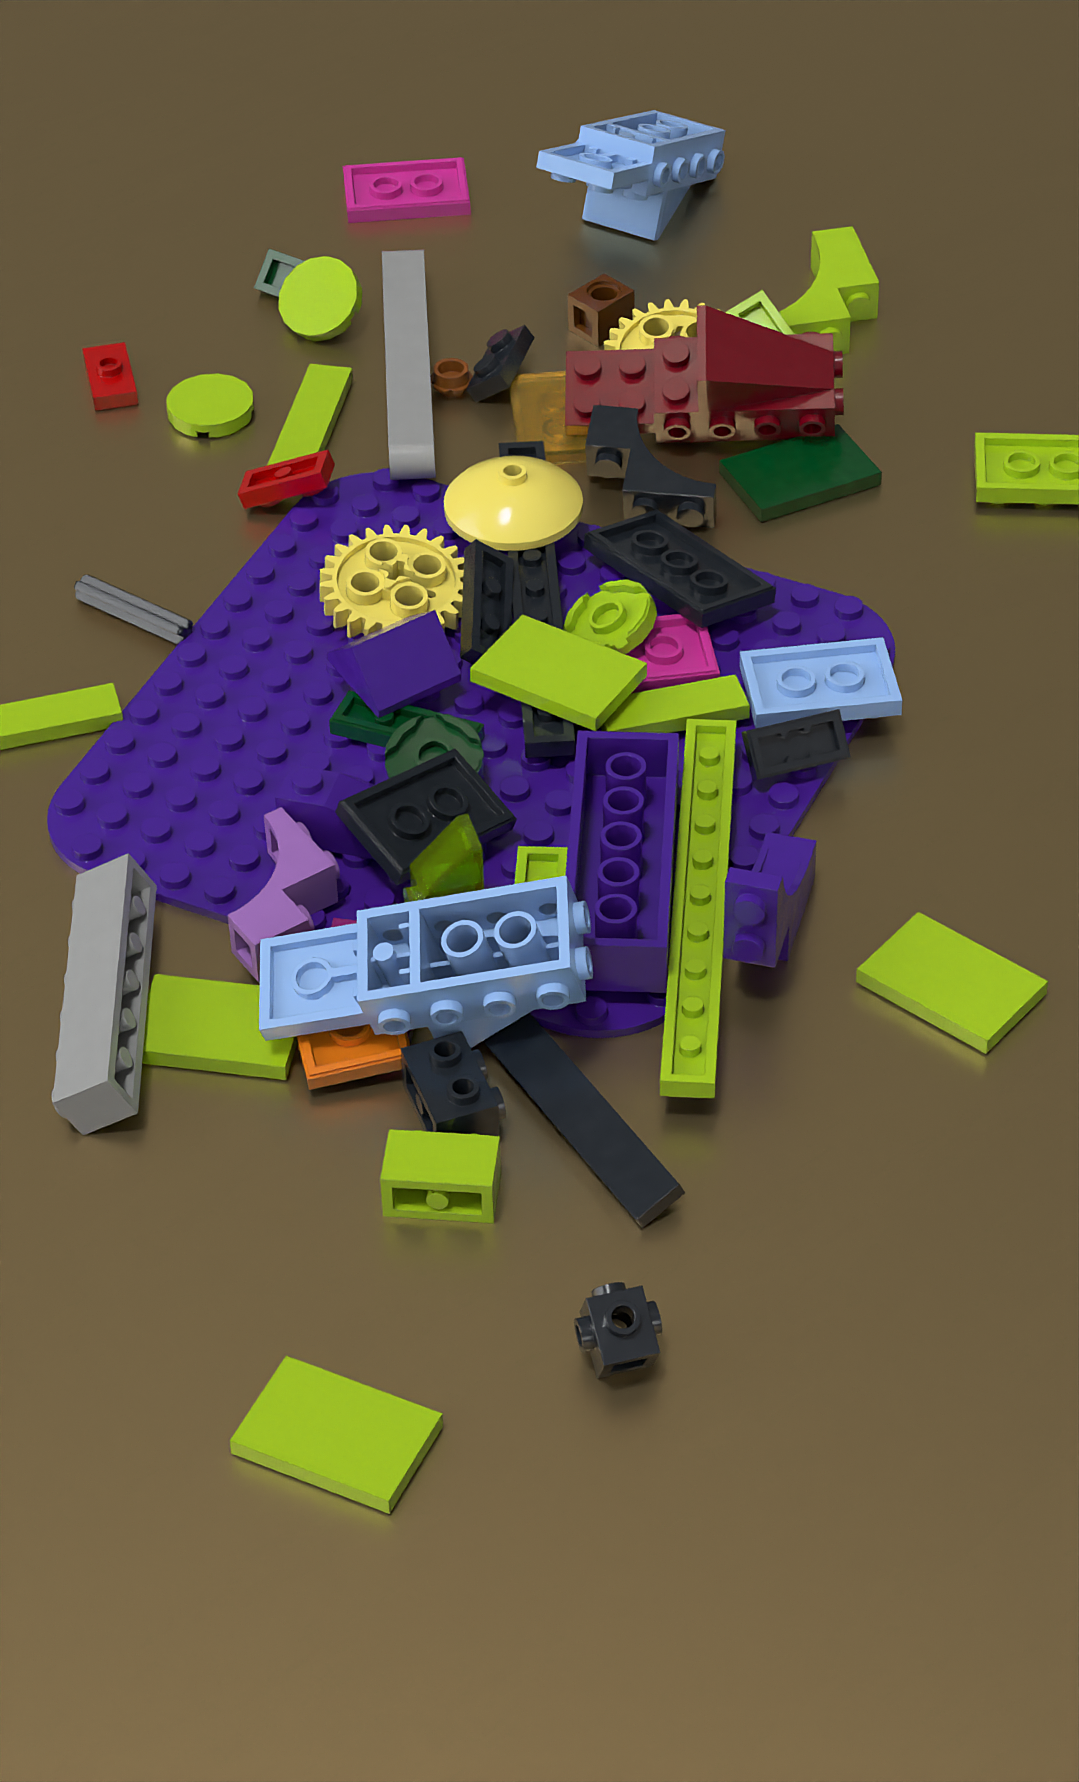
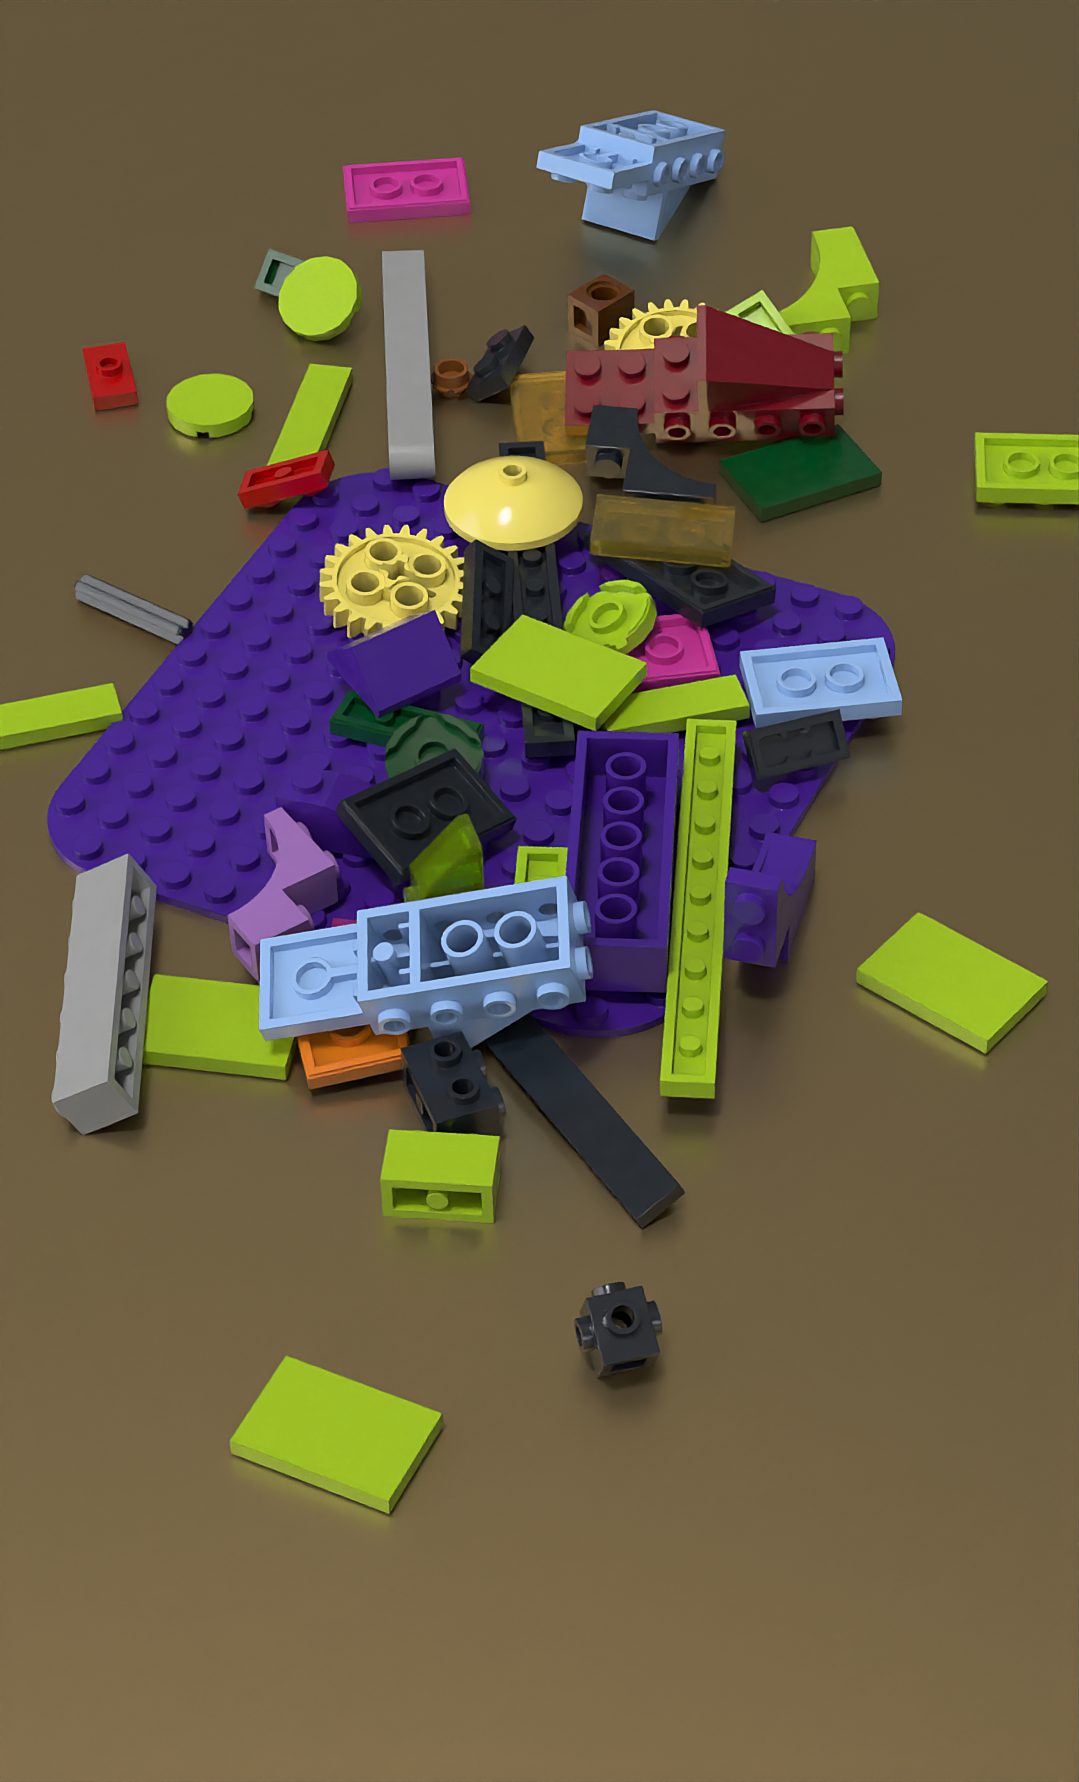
none -> clear yellow tile [589,494,736,567]

